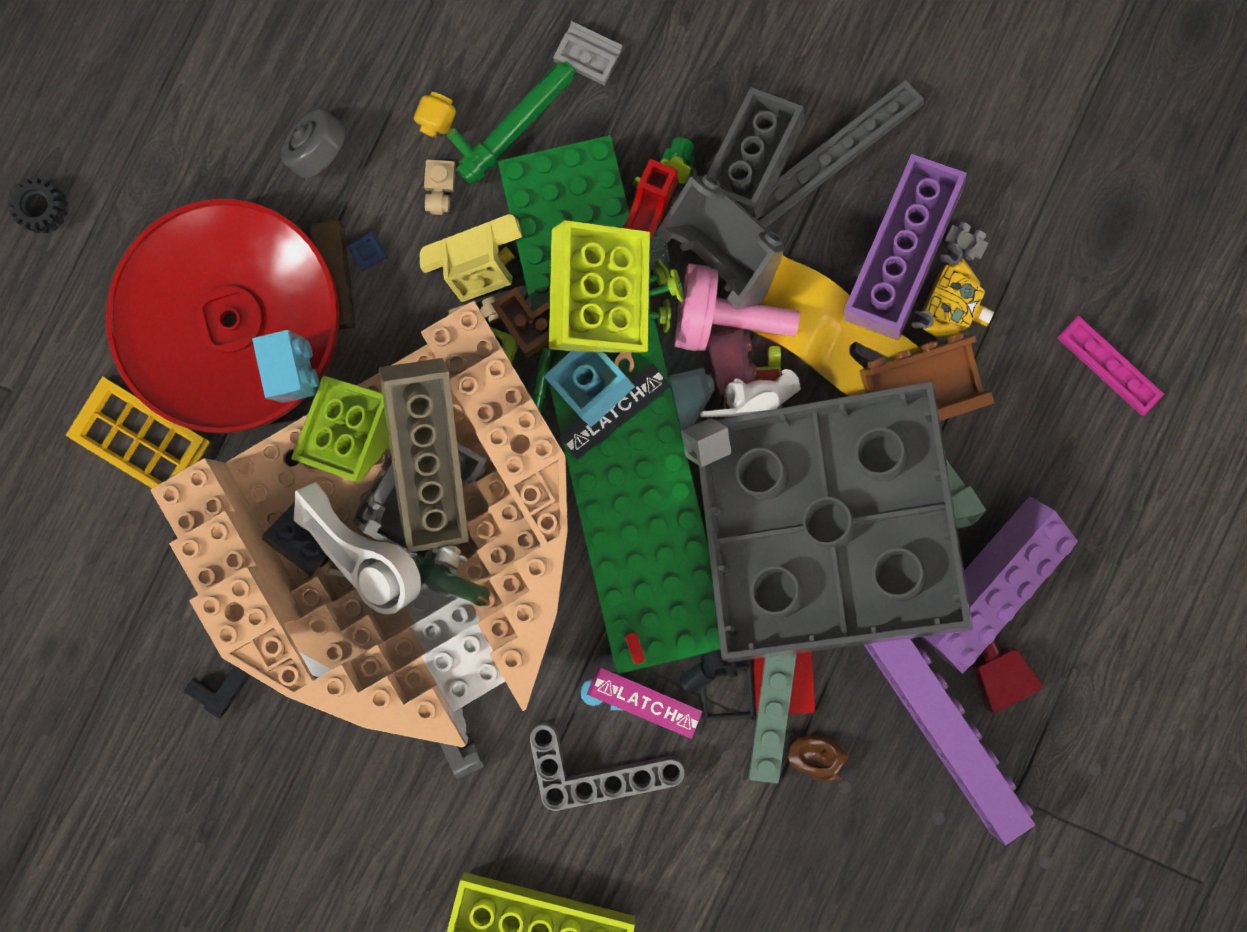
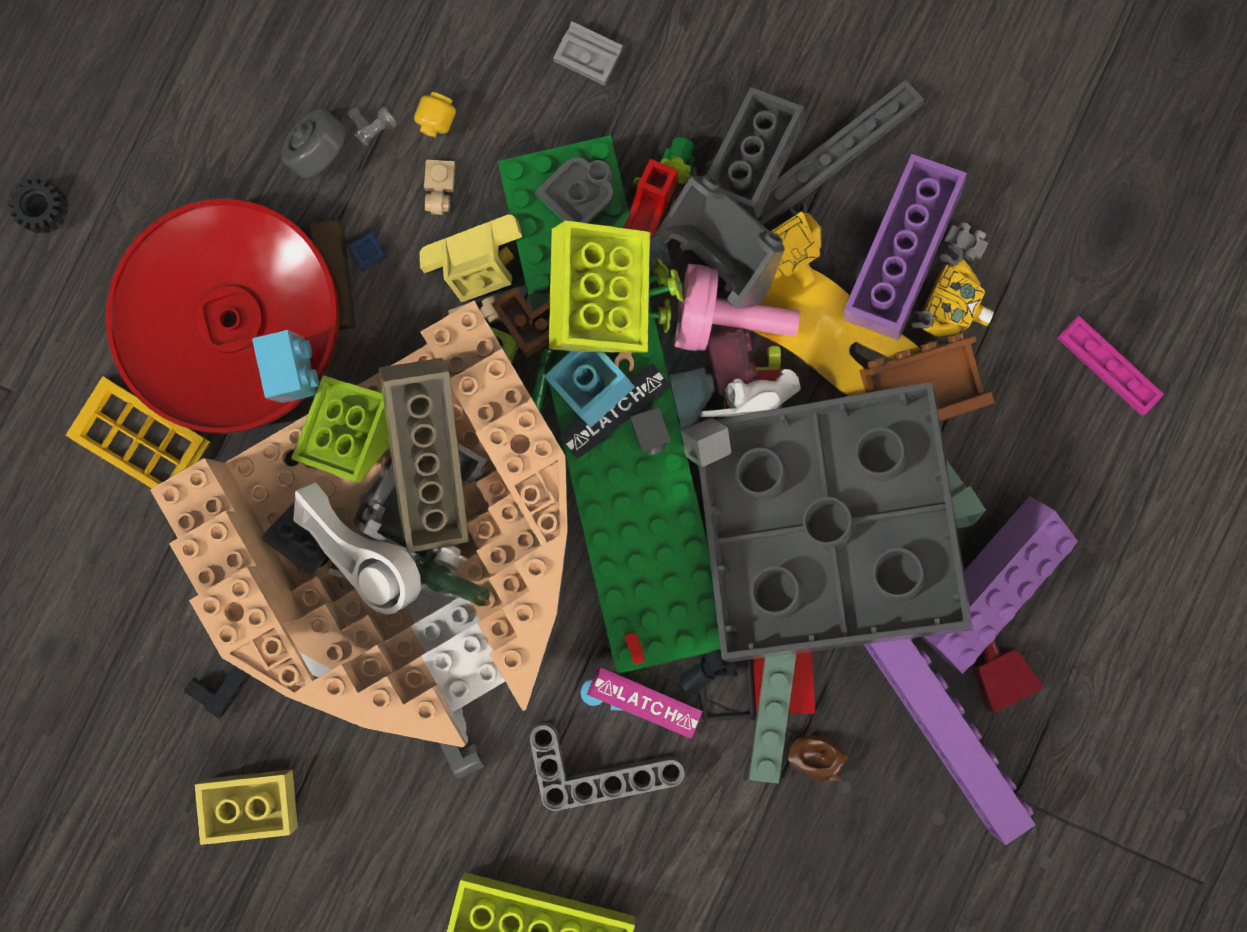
green cylinder [446,61,576,185] -> none
none -> light yellow brick [195,769,298,845]
none -> clear piece [348,106,398,147]
none -> dark grey plate [535,157,613,224]
none -> dark grey brick [630,407,671,456]
none -> yellow torso [772,203,821,287]

